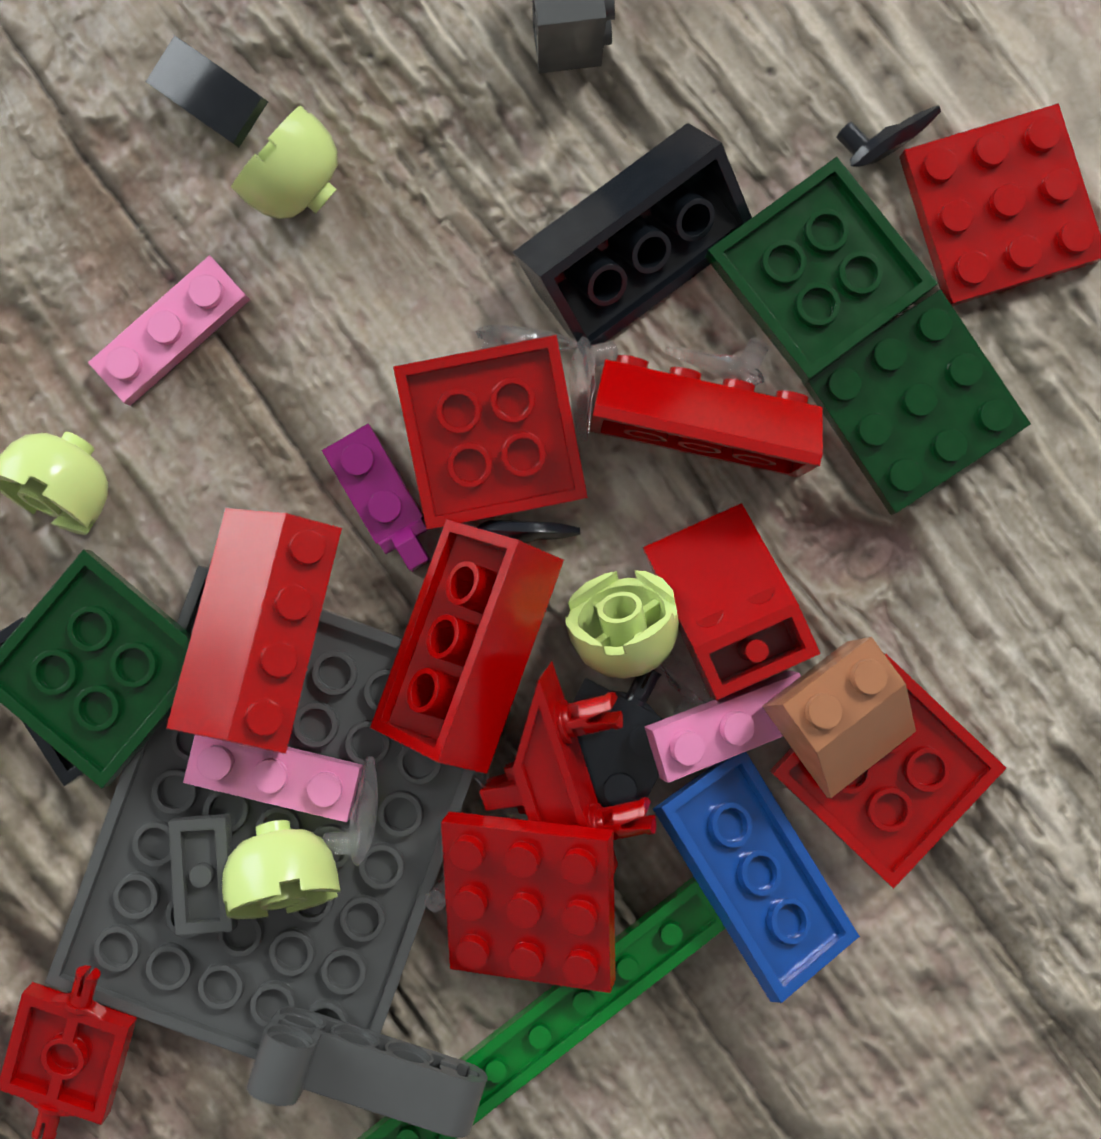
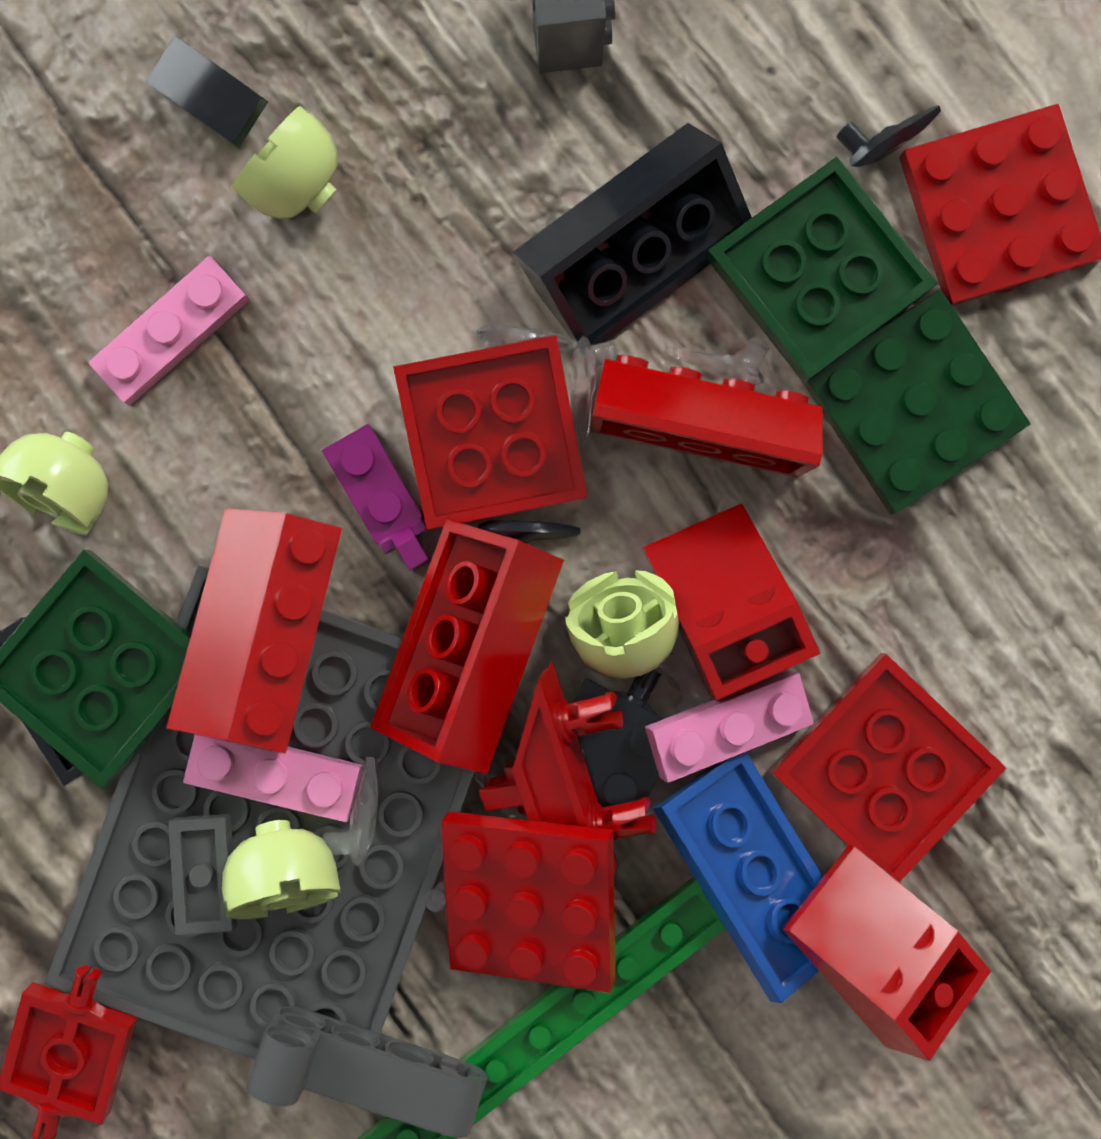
nougat slope [762,637,916,798] -> none
none -> slope [783,846,991,1061]

